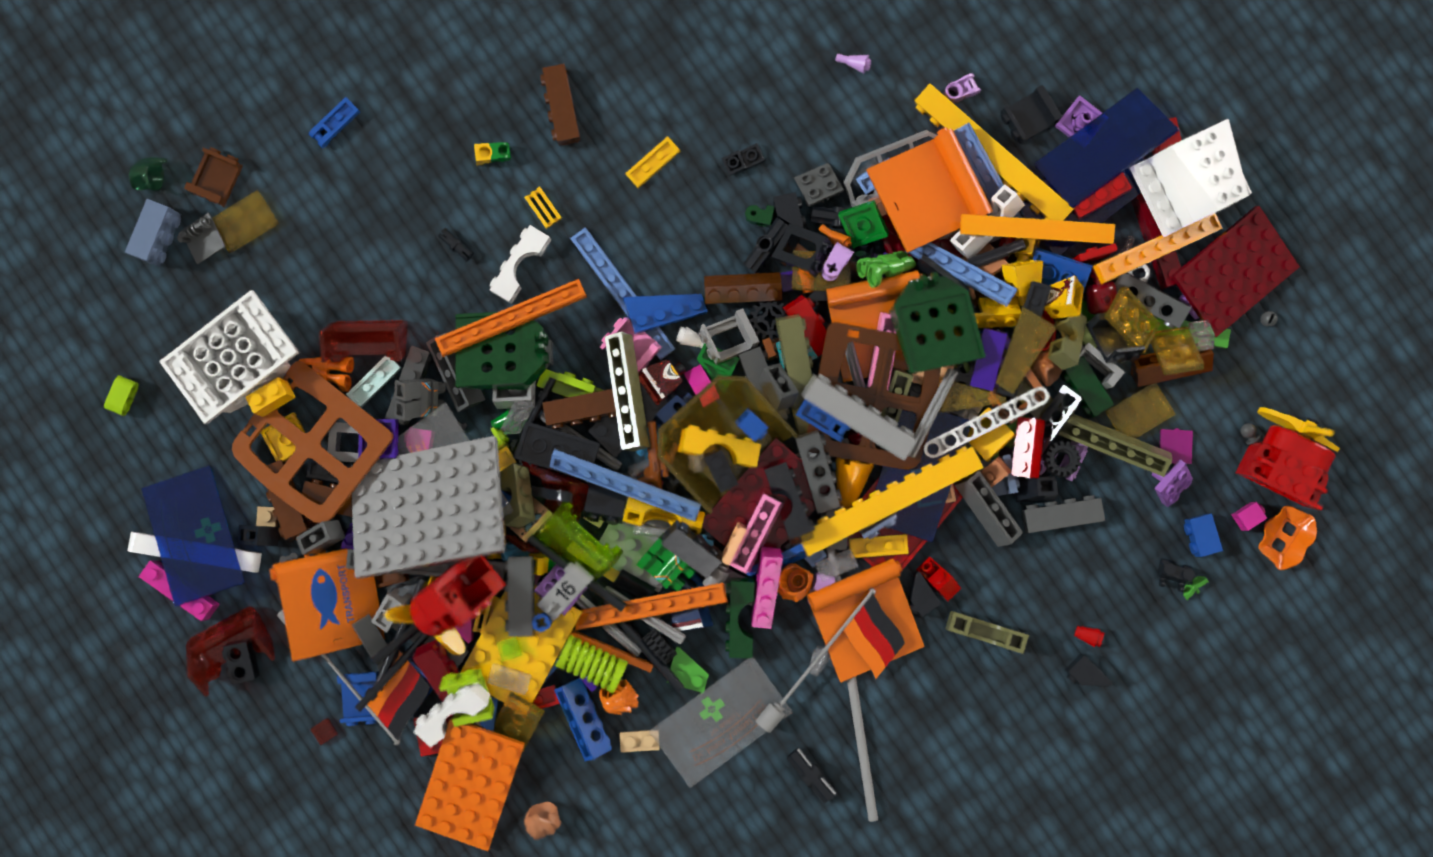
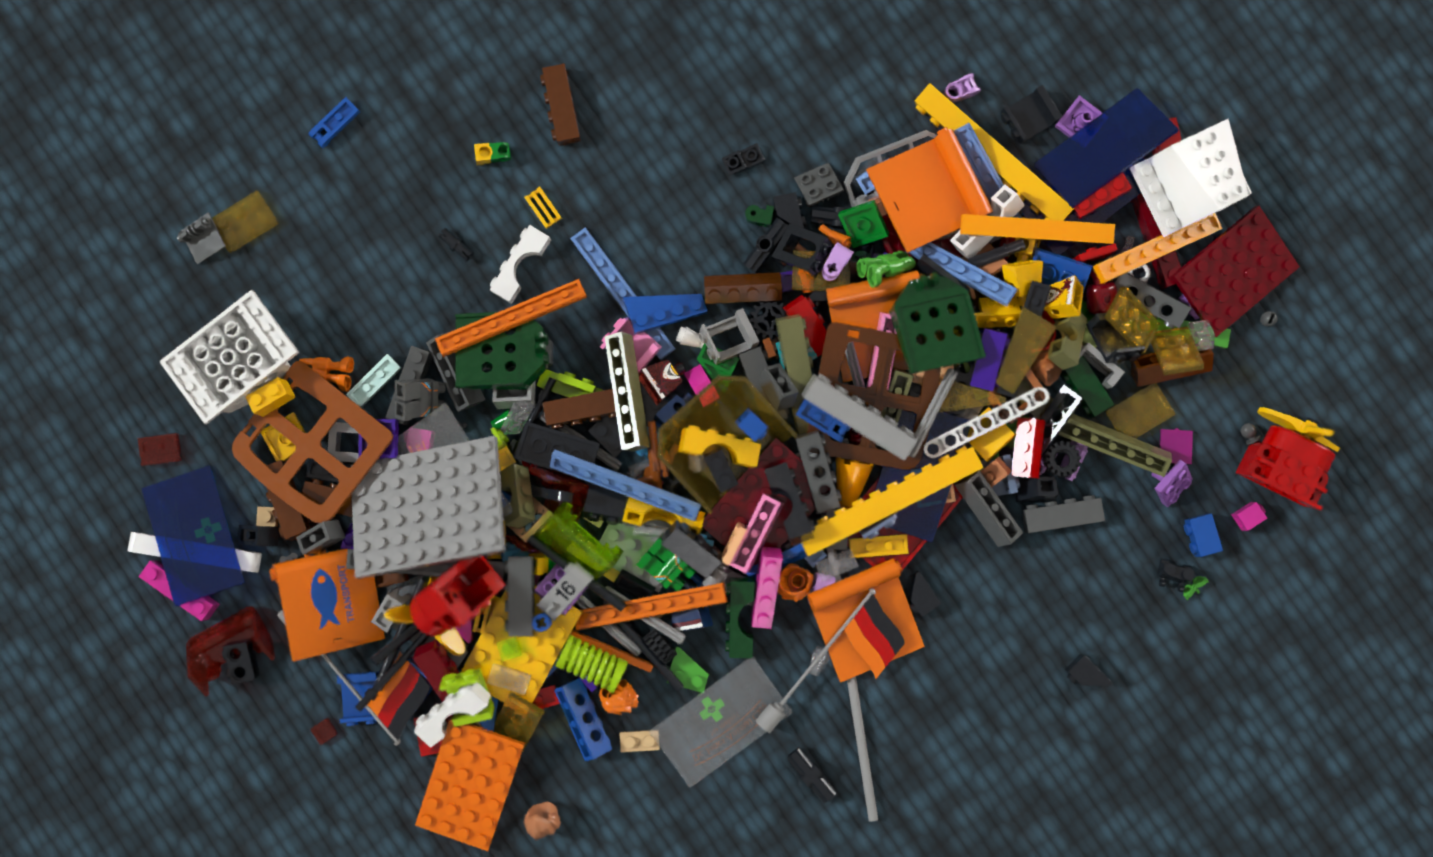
lime beam [104,375,139,416] -> none
sand blue brick [125,199,181,267] -> none
clear green piece [129,157,167,191] -> none
reddish brown panel [184,147,243,207] -> none
clear red windscreen [319,320,408,362] -> none
dark grey tile [351,614,396,672] -> none
yellow tile [625,136,680,188] -> none
lavender cone [836,54,871,74] -> none
red slope [916,557,962,601] -> none
olive arch [945,611,1029,654] -> none
red cone [1074,625,1104,647] -> none
orange piece [1258,506,1317,570] -> none
none -> clear red plate [138,433,182,466]

